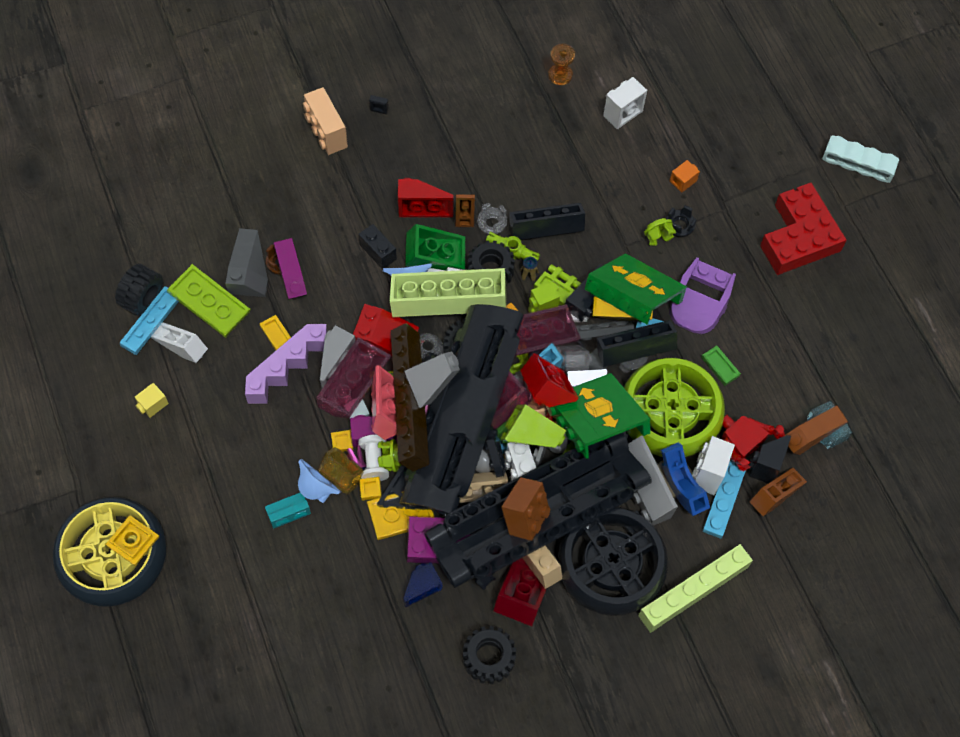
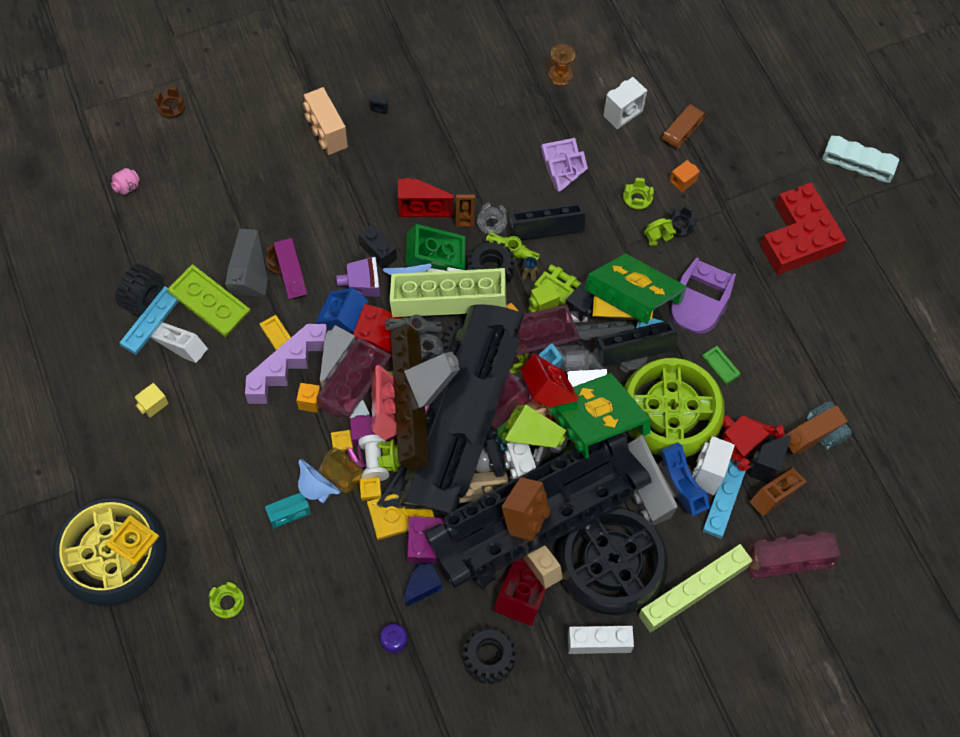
none -> bright pink head [111,168,140,195]
none -> reddish brown piece [155,86,186,118]
none -> lime piece [209,582,244,619]
none -> light orange brick [296,383,322,413]
none -> blue slope [315,288,368,332]
none -> medium lavender torso [336,257,380,297]
none -> dark purple head [380,624,407,654]
none -> dark grey pin [385,314,442,334]
none -> lavender slope [540,138,588,192]
none -> white brick [568,626,634,654]
none -> lime piece [623,178,654,210]
none -> dark orange beam [662,104,706,149]
none -> clear pink brick [748,531,840,579]

